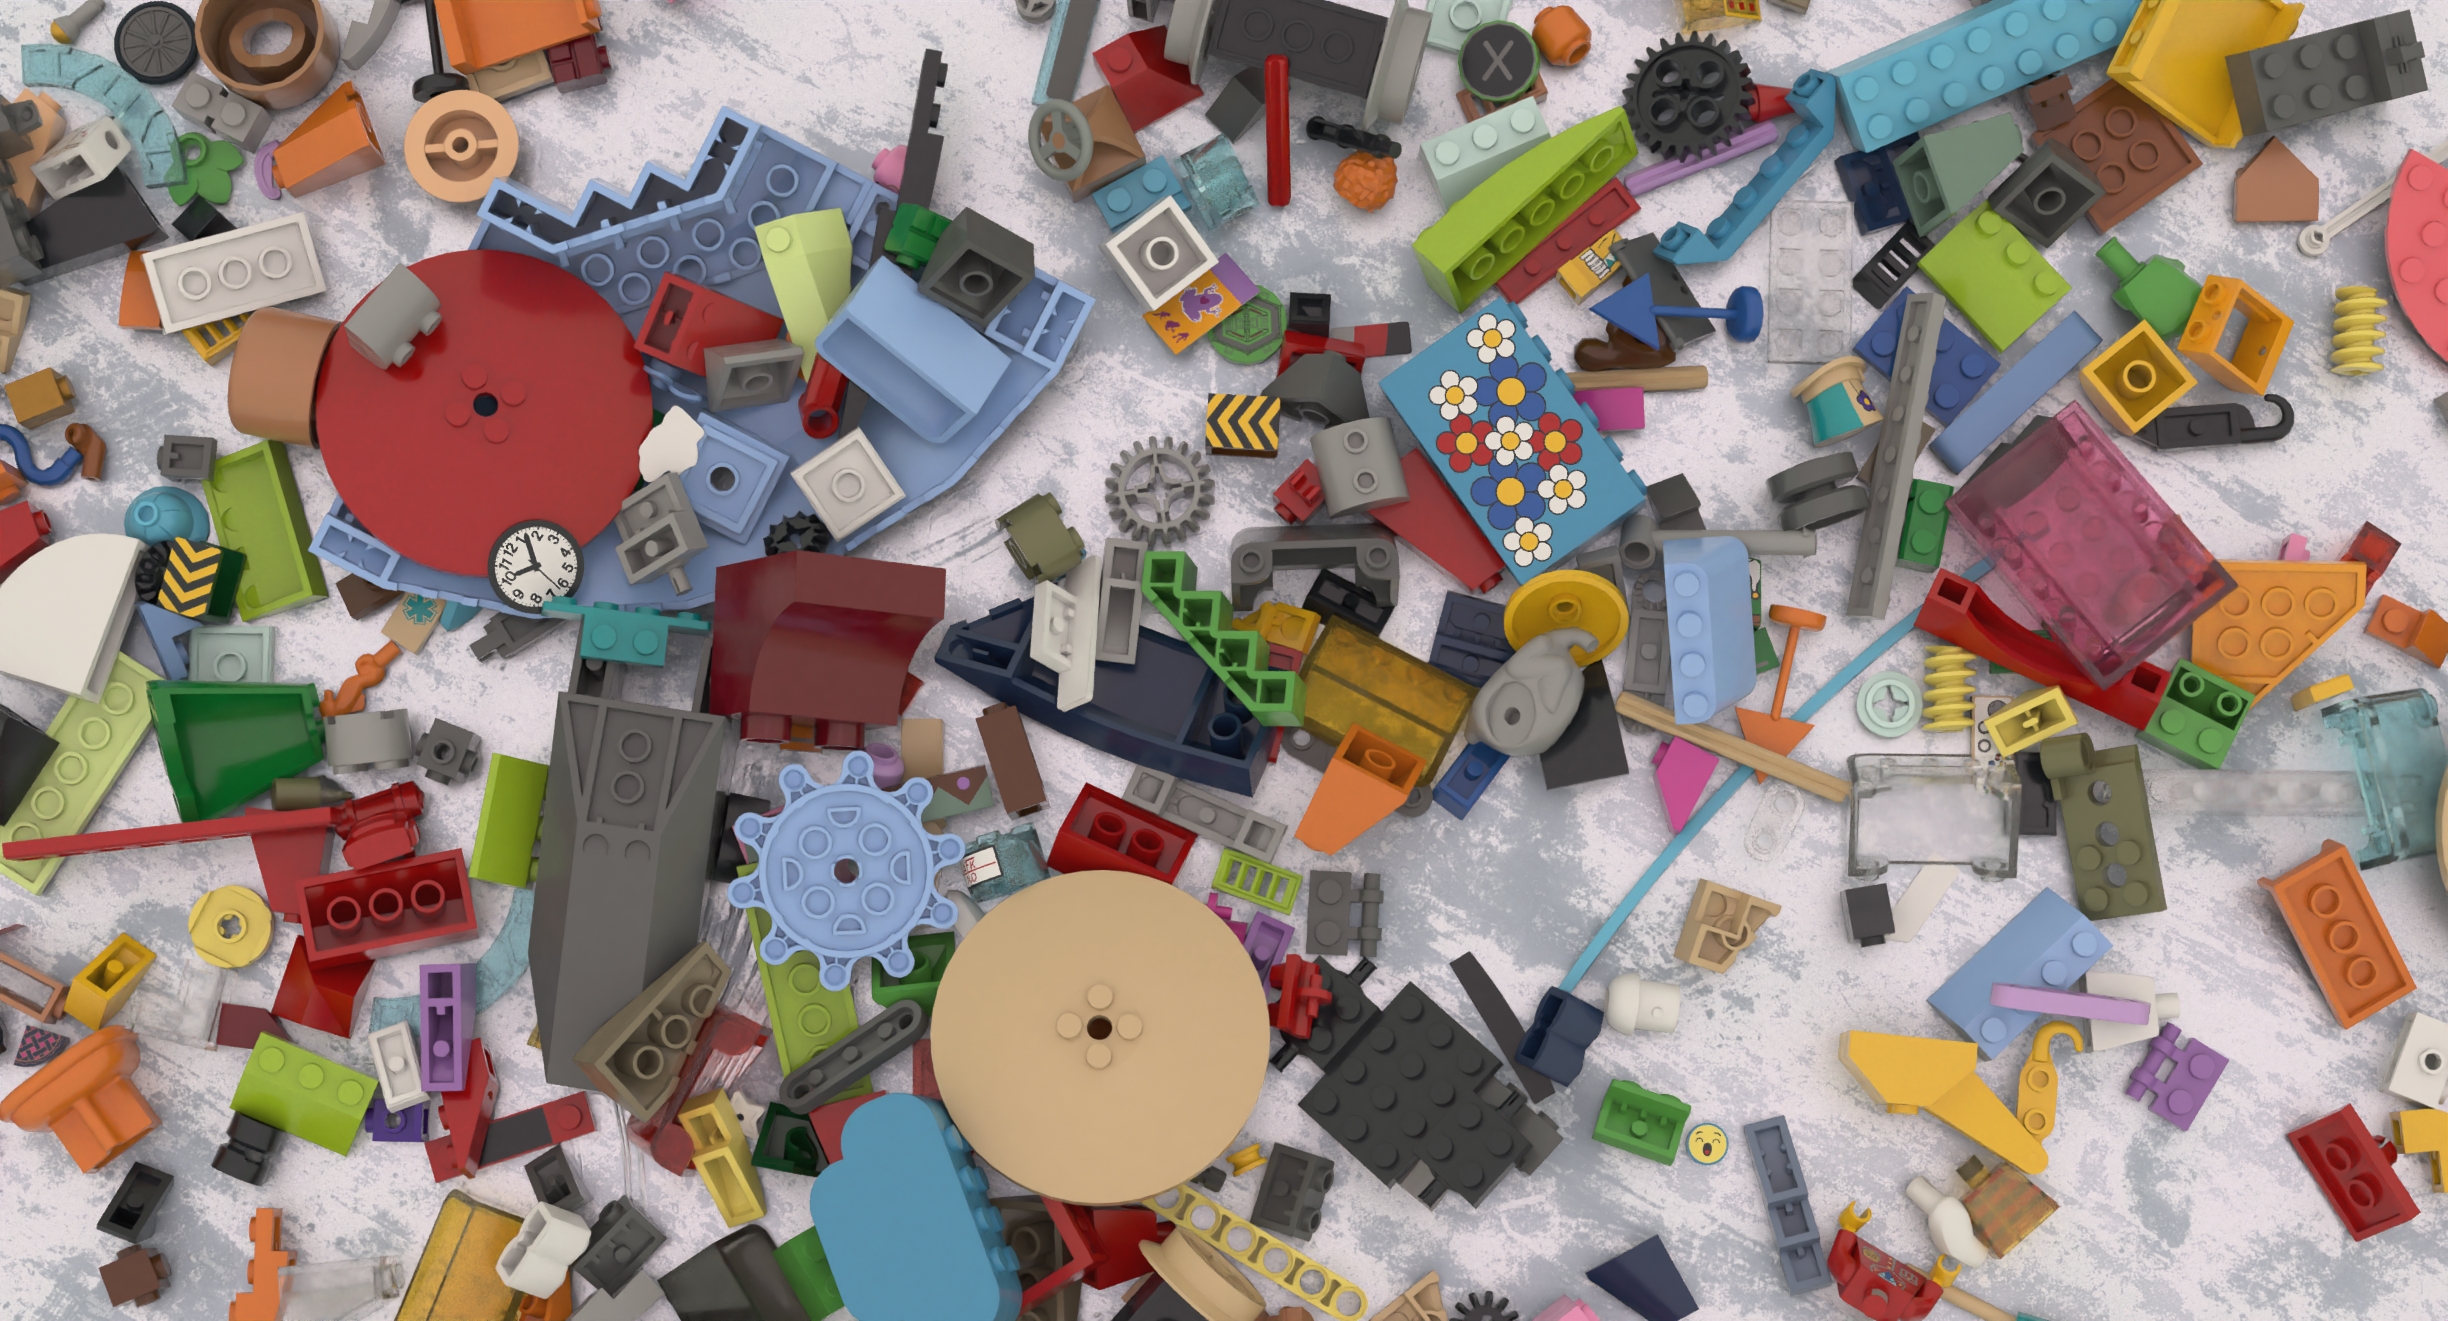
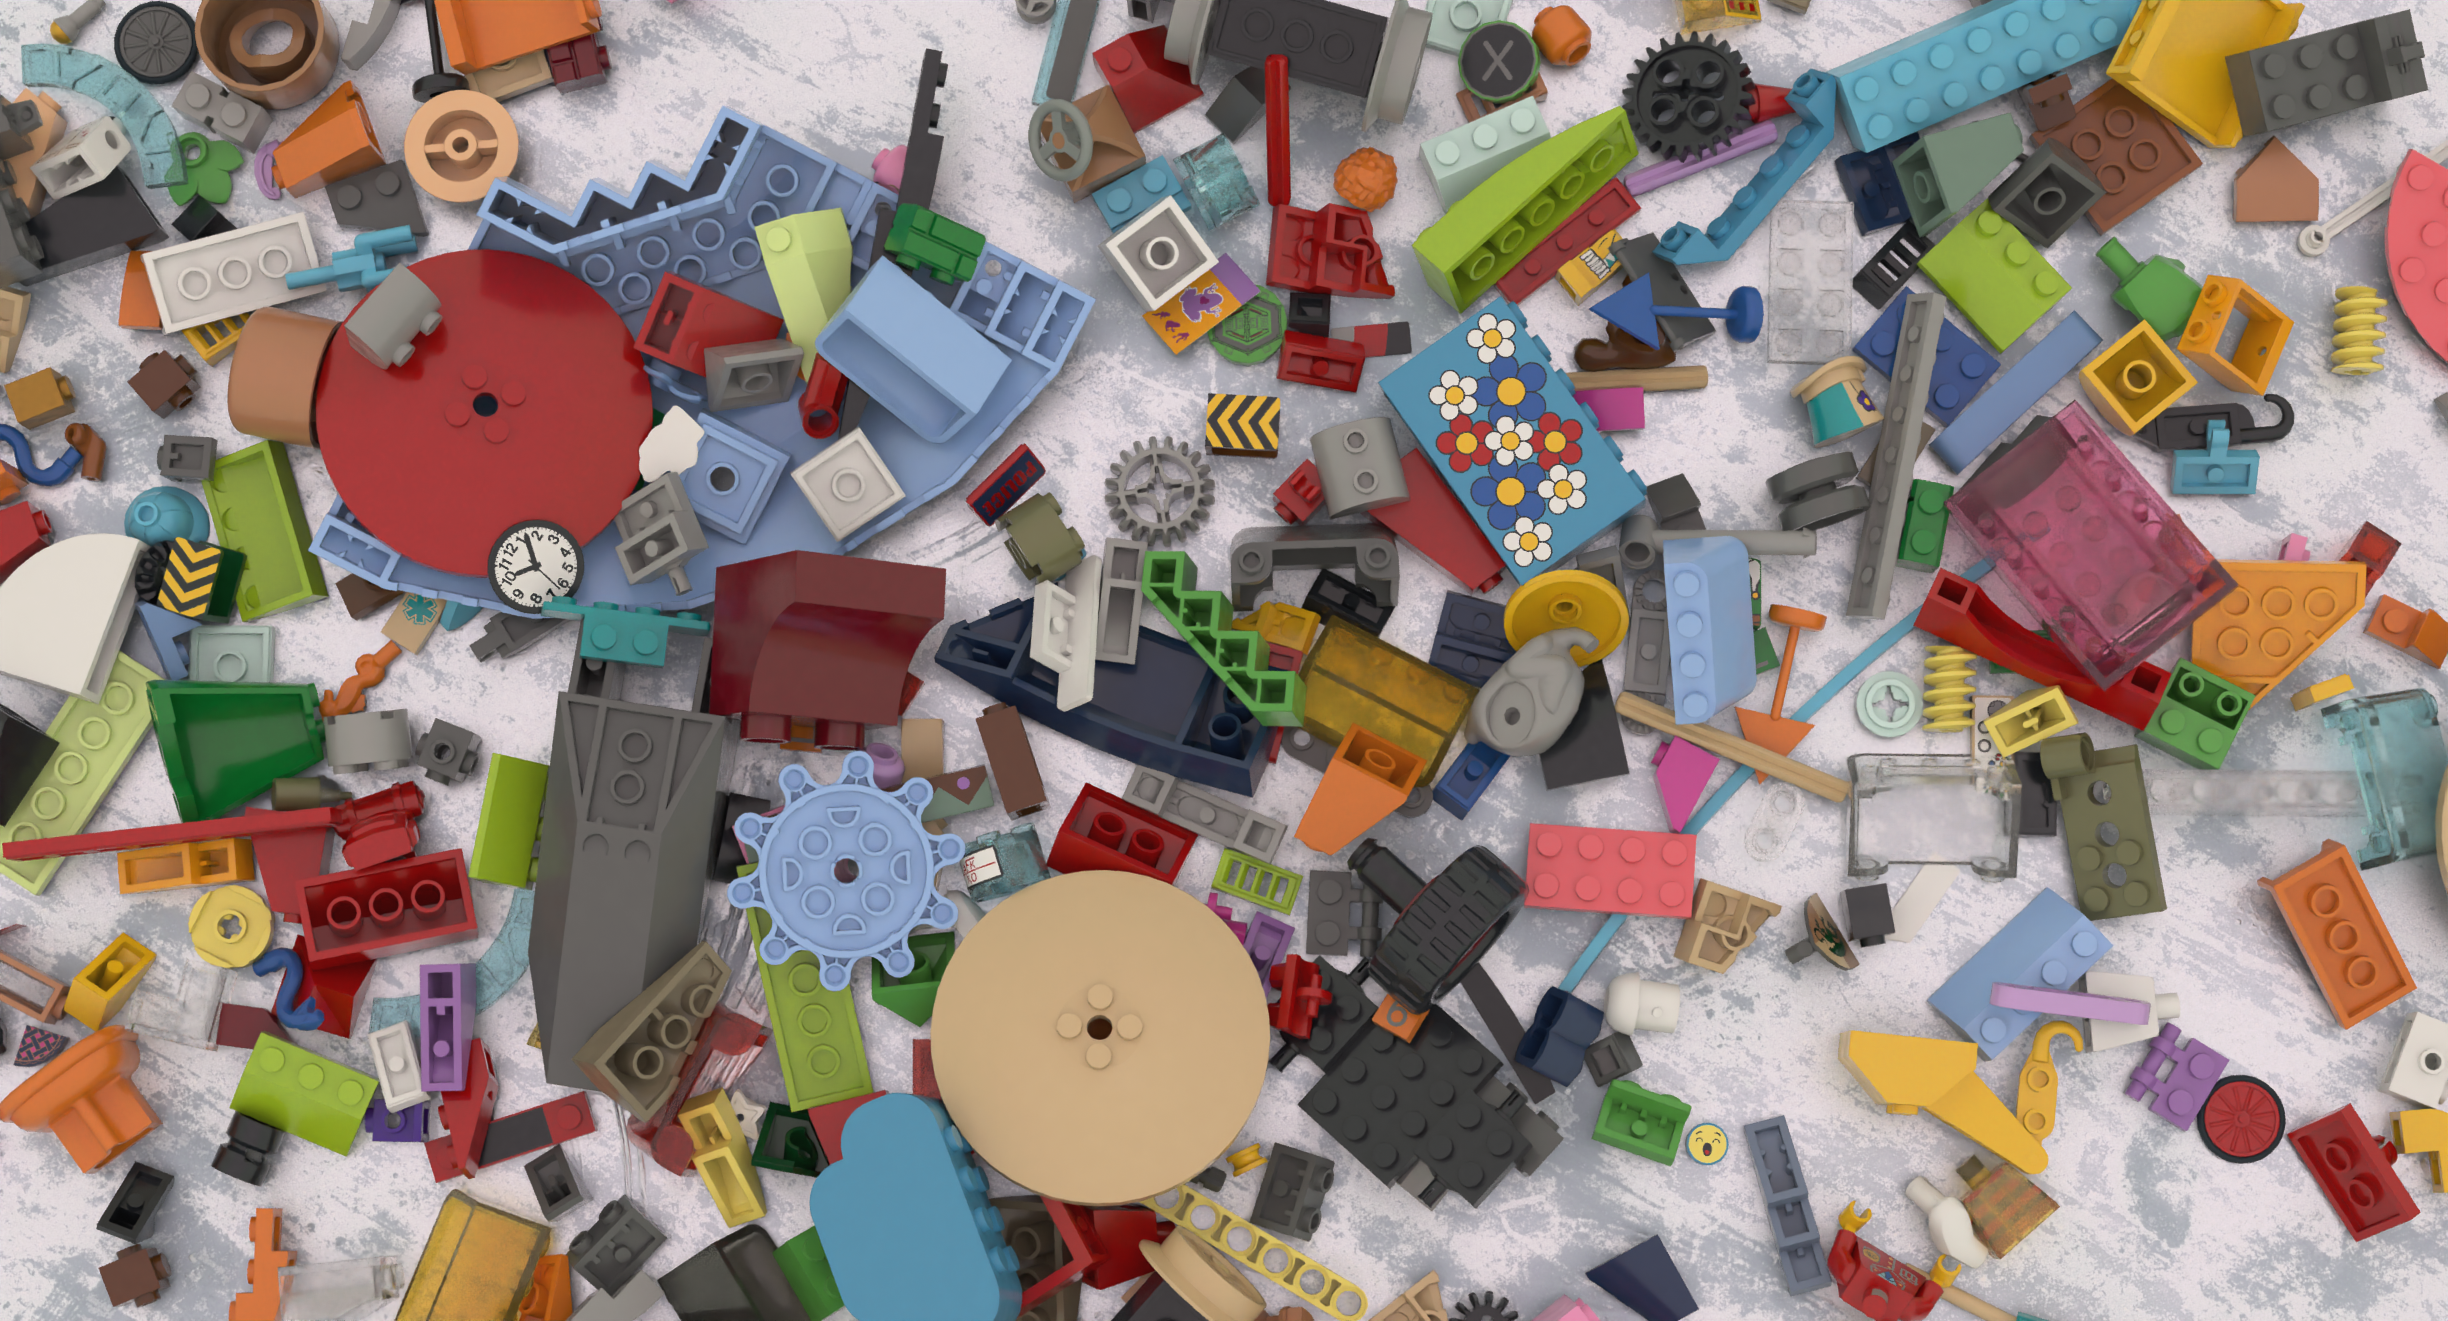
white brick [495,1201,591,1299] -> none
black gear [763,510,830,556] -> none
dark grey plate [779,999,929,1115] -> none
dark grey slope [918,207,1035,328] -> none
dark grey slope [1260,350,1370,430] -> none
black piece [1306,116,1402,159] -> none
none -> light orange slope [117,838,255,894]
none -> reddish brown brick [127,350,201,419]
none -> blue animal [253,947,325,1031]
none -> medium azure plant [285,225,418,294]
none -> dark grey wing [325,159,429,237]
none -> slope [966,443,1046,527]
none -> red slope [1266,203,1395,299]
none -> black wheel [1347,838,1529,1015]
none -> orange tile [1372,994,1429,1043]
none -> coral plate [1524,823,1697,920]
none -> dark grey slope [1584,1032,1643,1087]
none -> shield [1785,893,1860,971]
none -> medium azure plate [2170,420,2260,494]
none -> red wheel [2197,1075,2286,1164]

